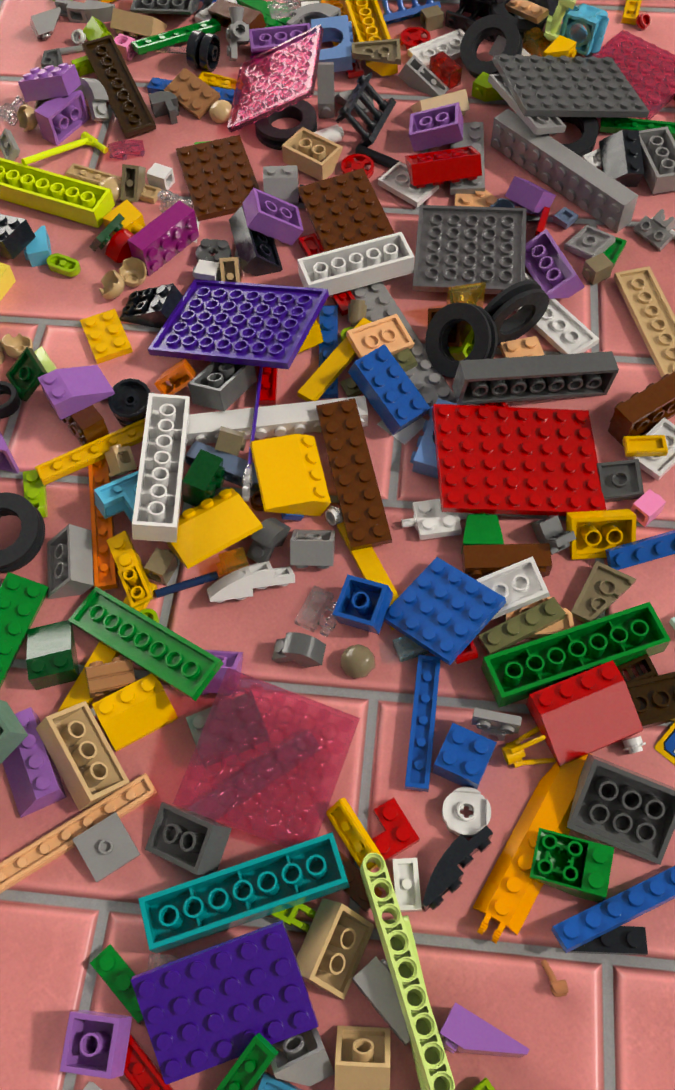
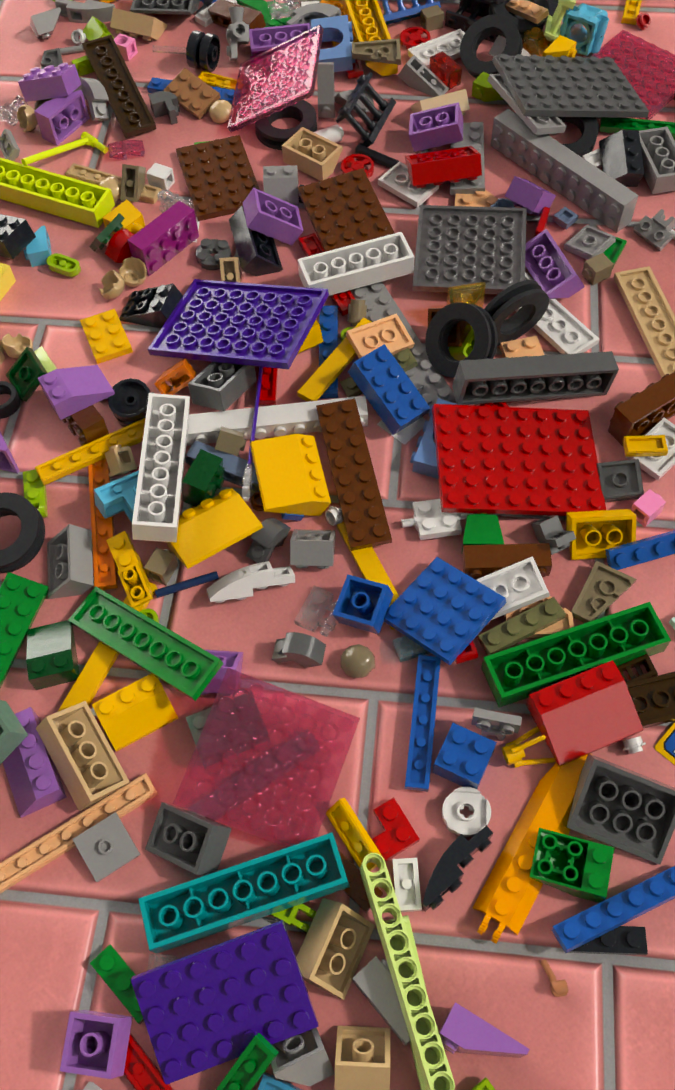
medium nougat brick [85,656,136,698] -> none
green plate [131,18,221,55] -> none
white brick [192,259,221,281] -> none
clear yellow brick [216,547,249,576] -> none

